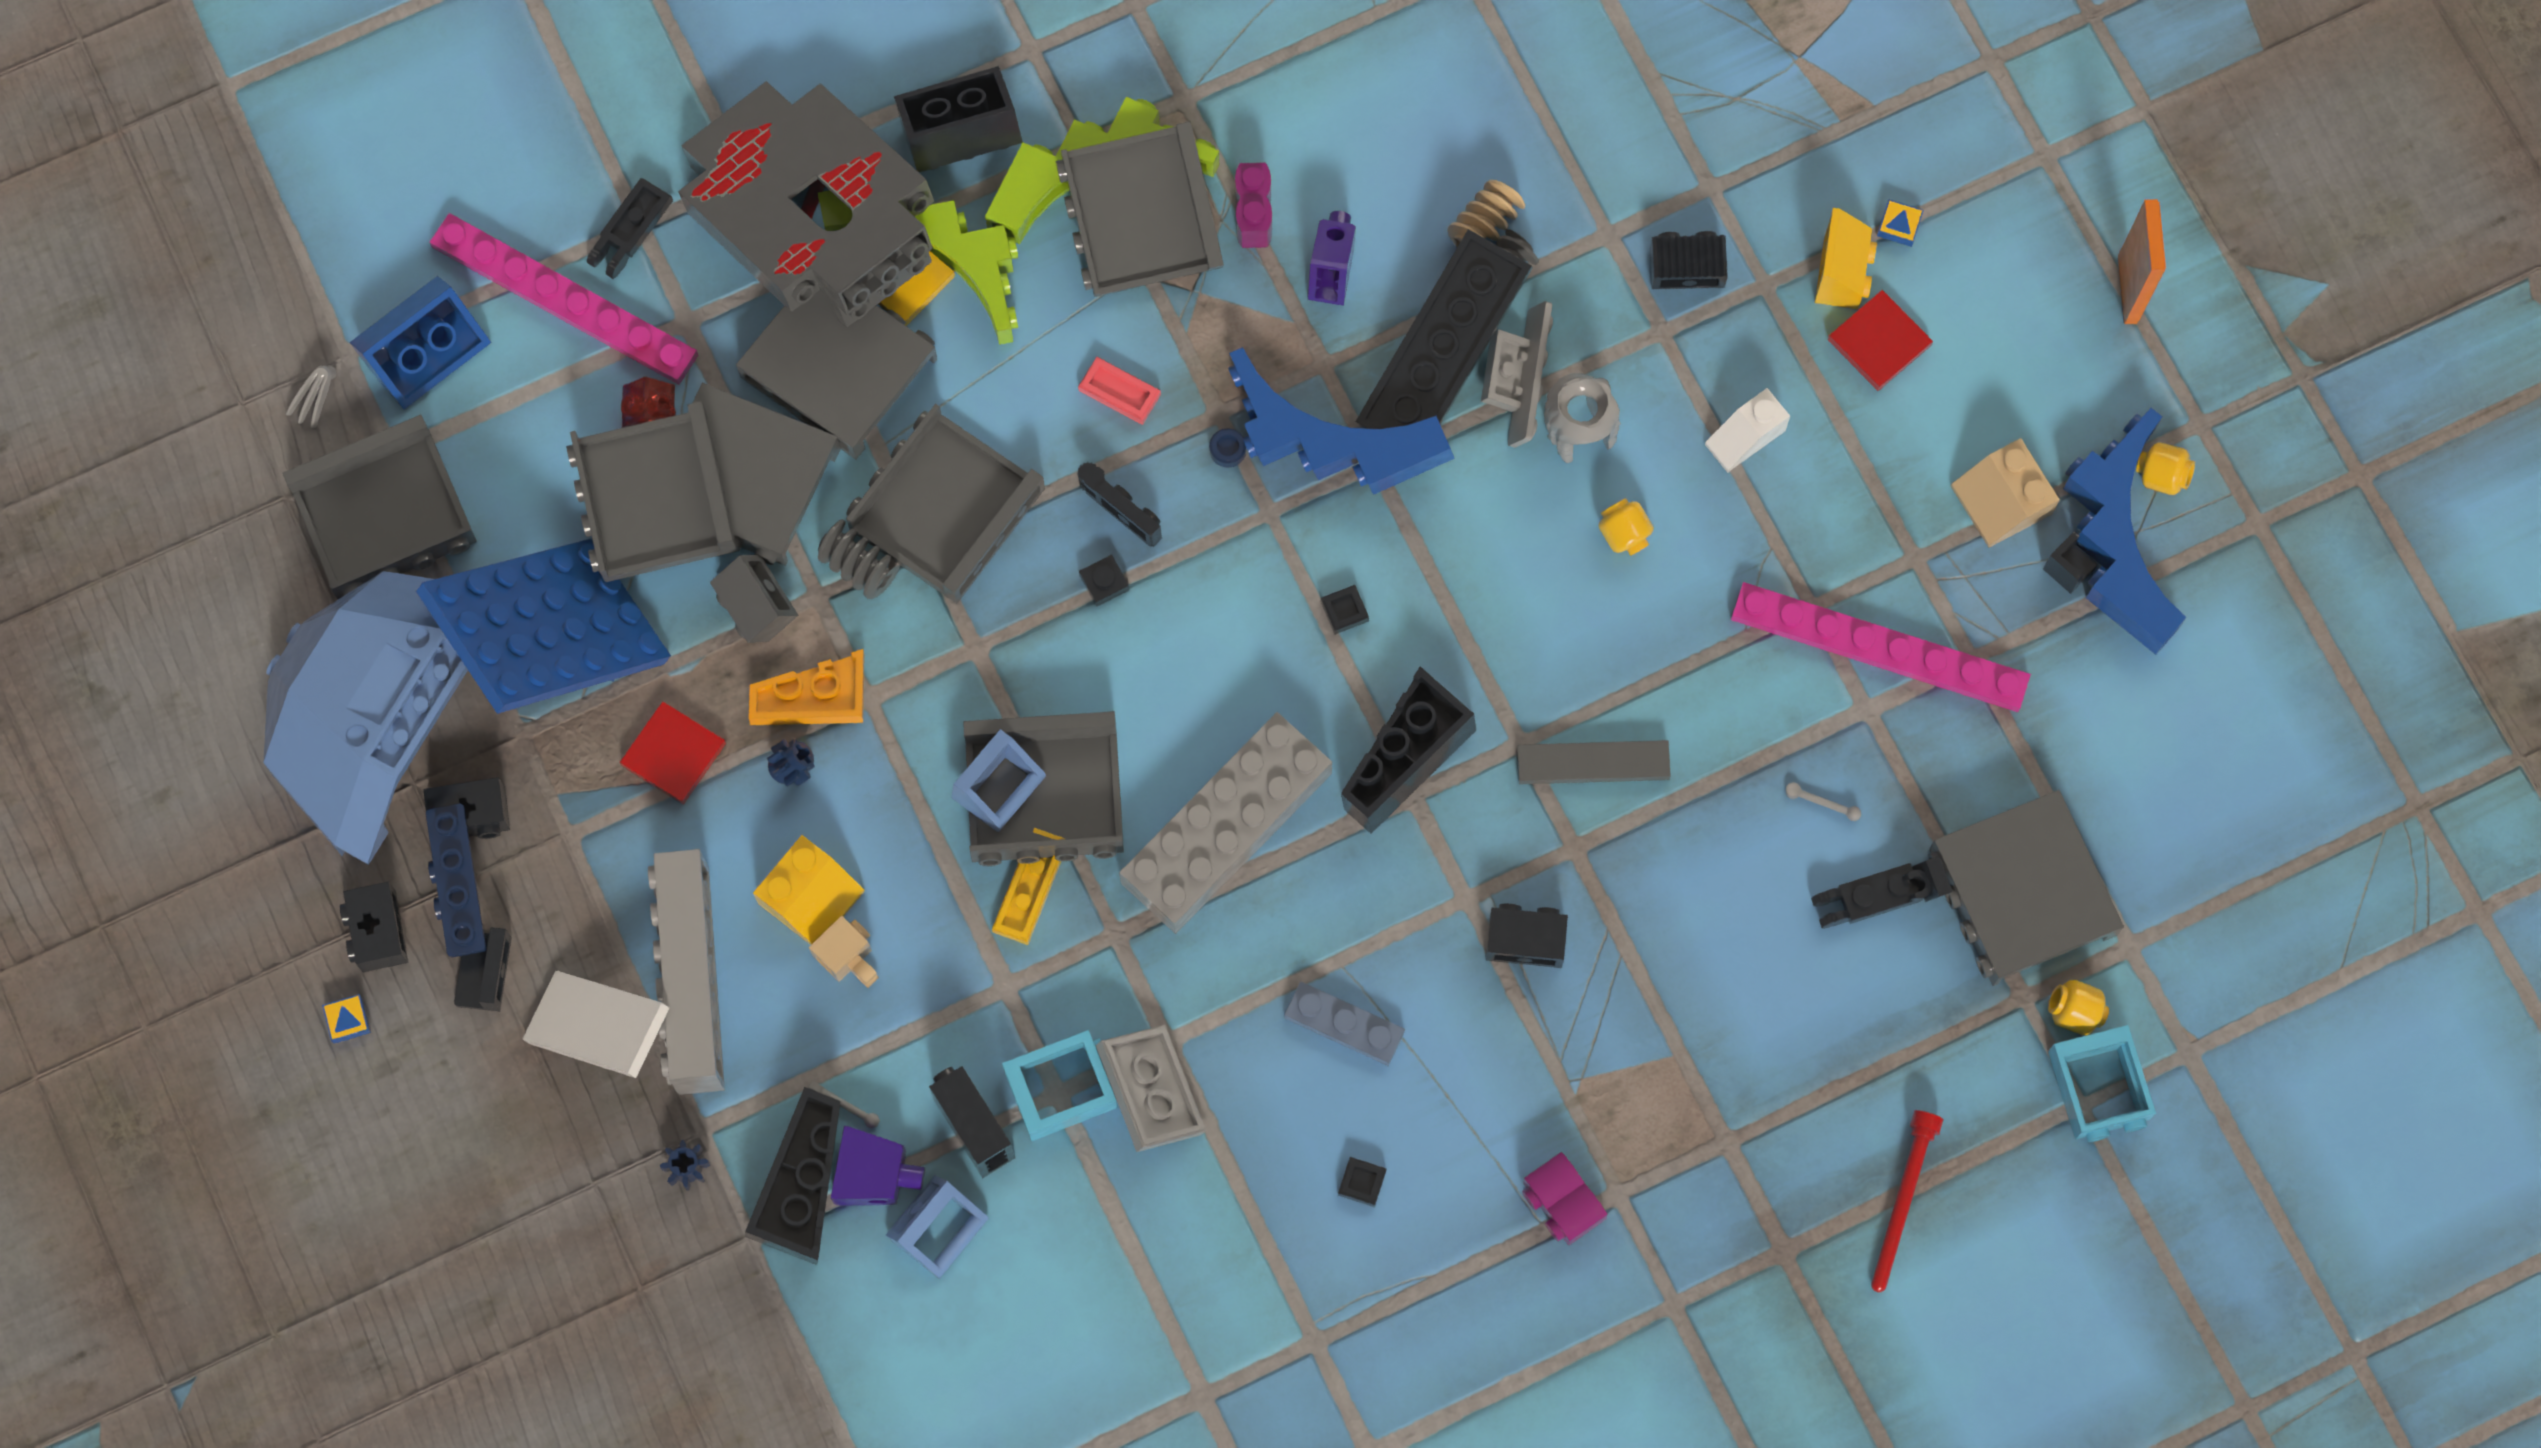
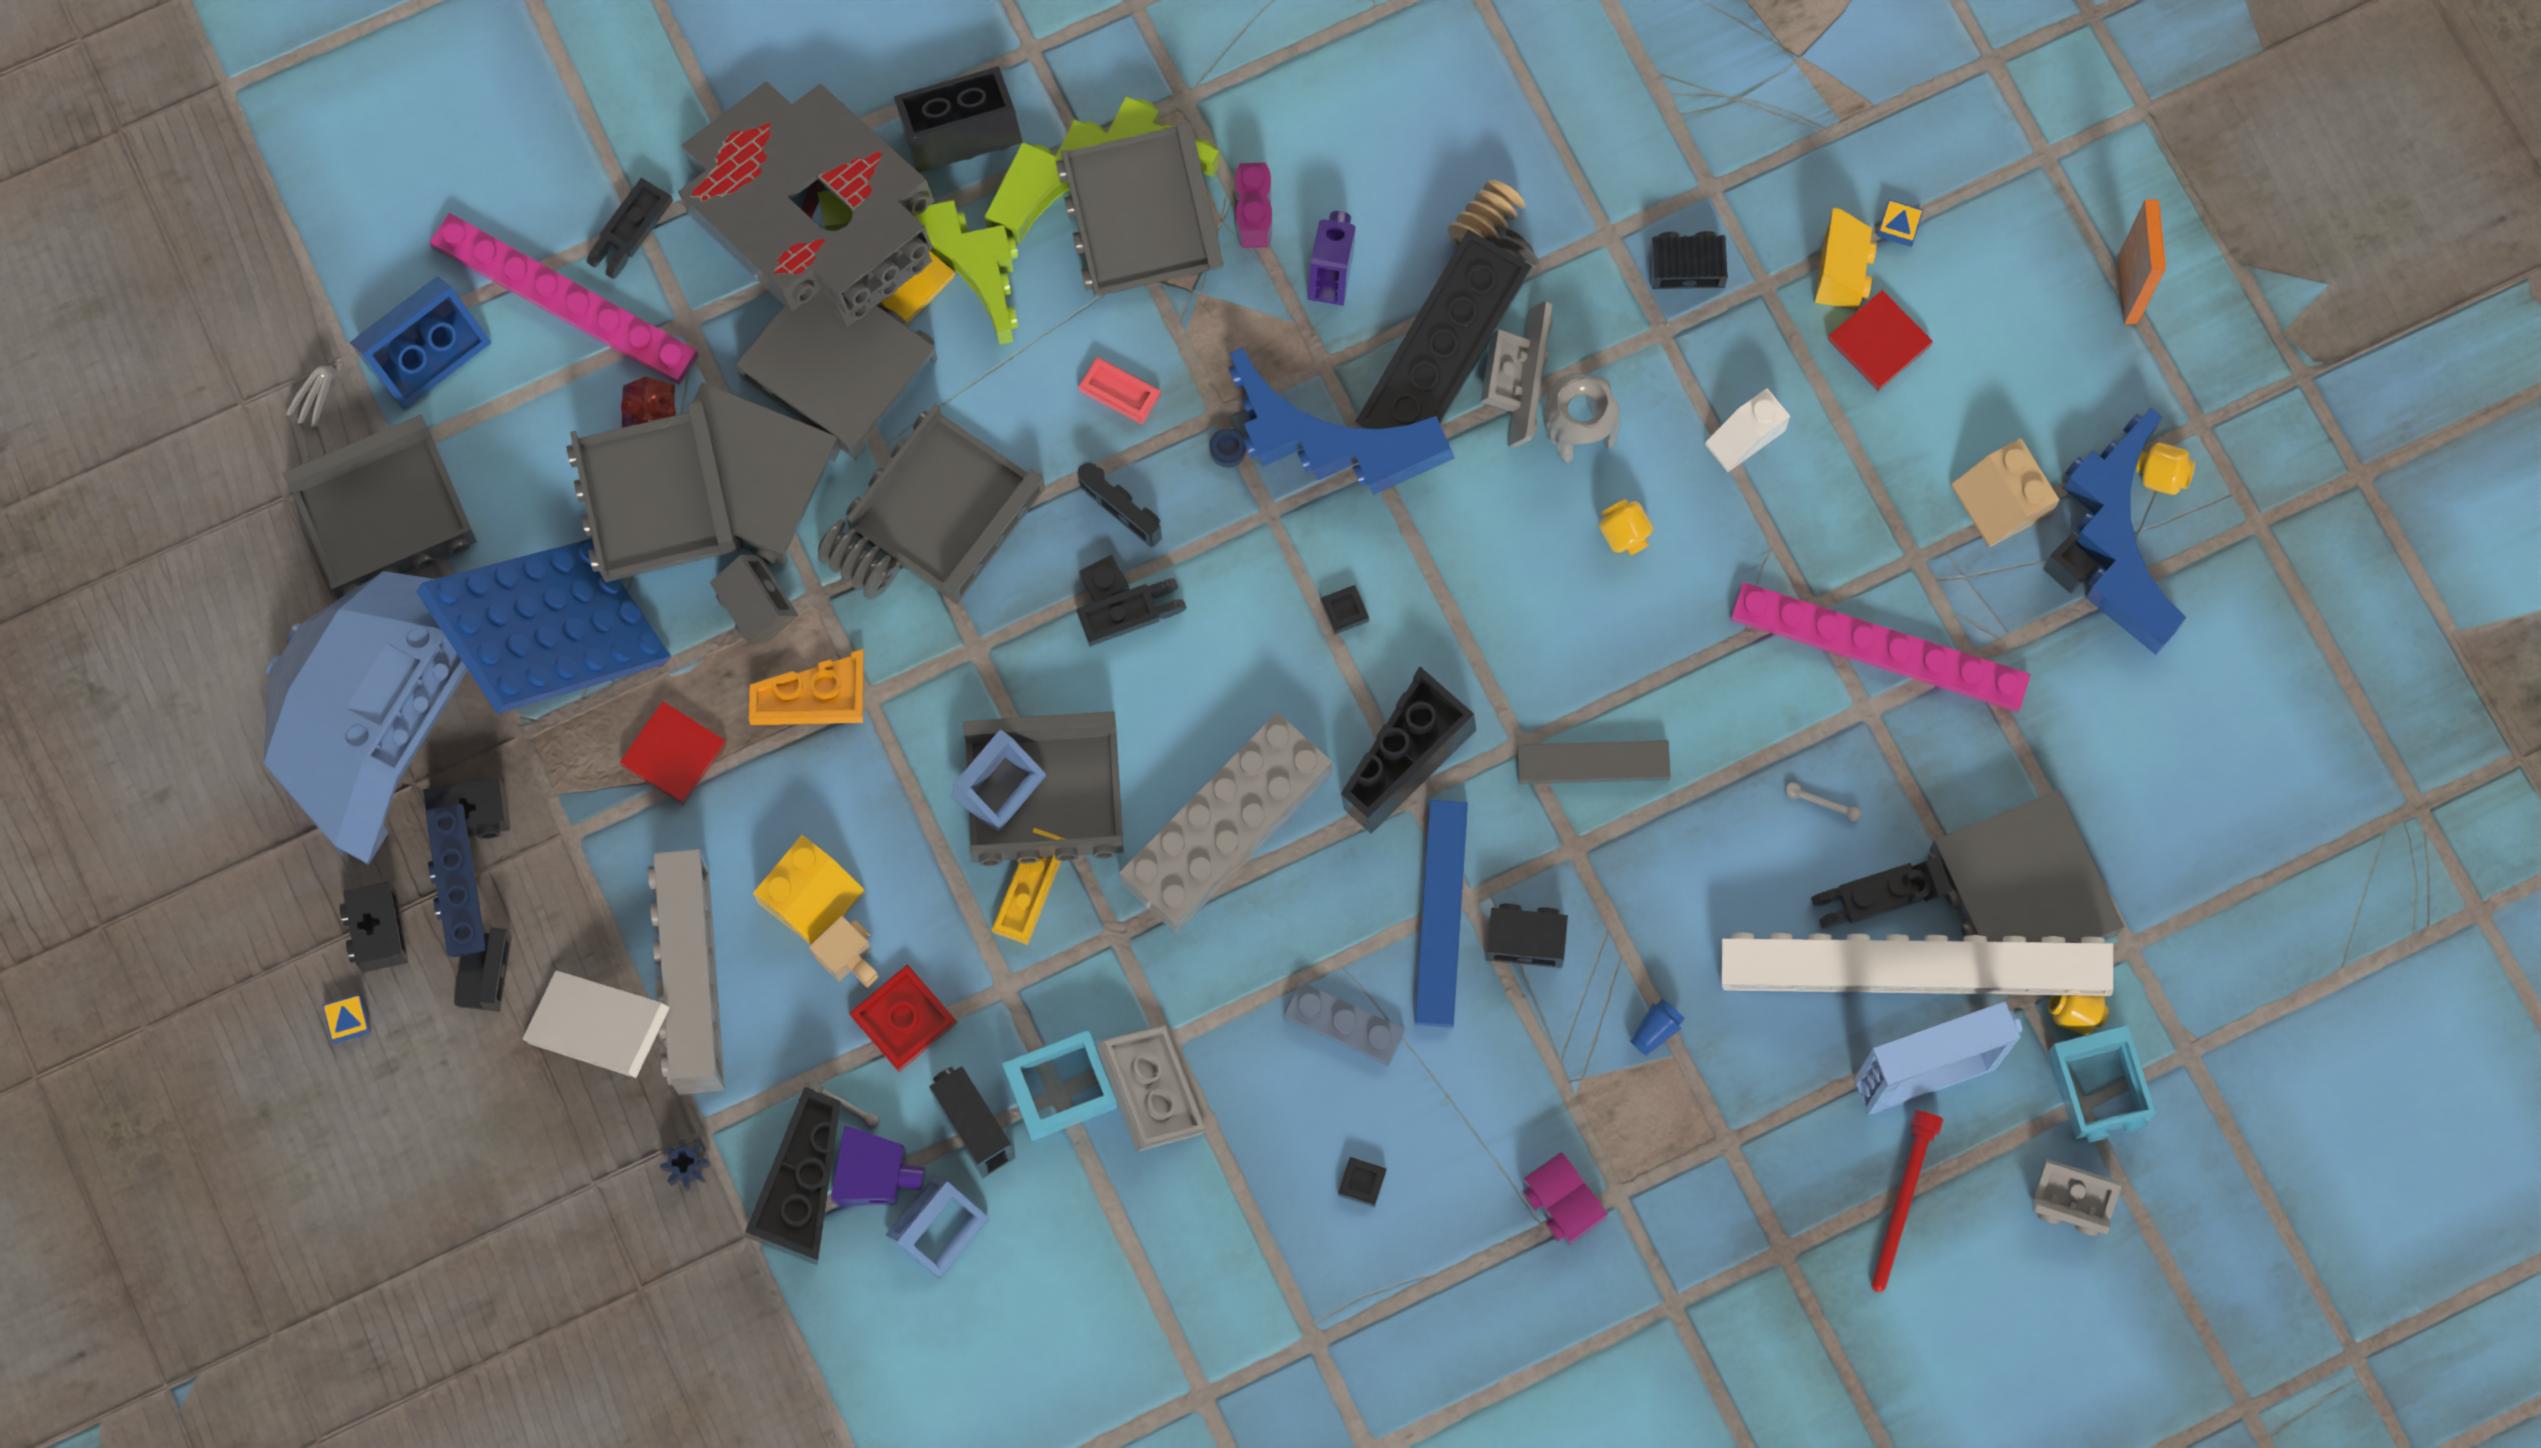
dark blue gear [767,739,815,787] -> none
none -> red tile [849,964,957,1072]
none -> black hinge [1076,578,1187,647]
none -> blue tile [1415,800,1468,1027]
none -> blue cone [1629,999,1685,1056]
none -> white brick [1722,932,2113,996]
none -> light blue window [1854,1001,2022,1115]
none -> light grey bracket [2032,1158,2122,1236]

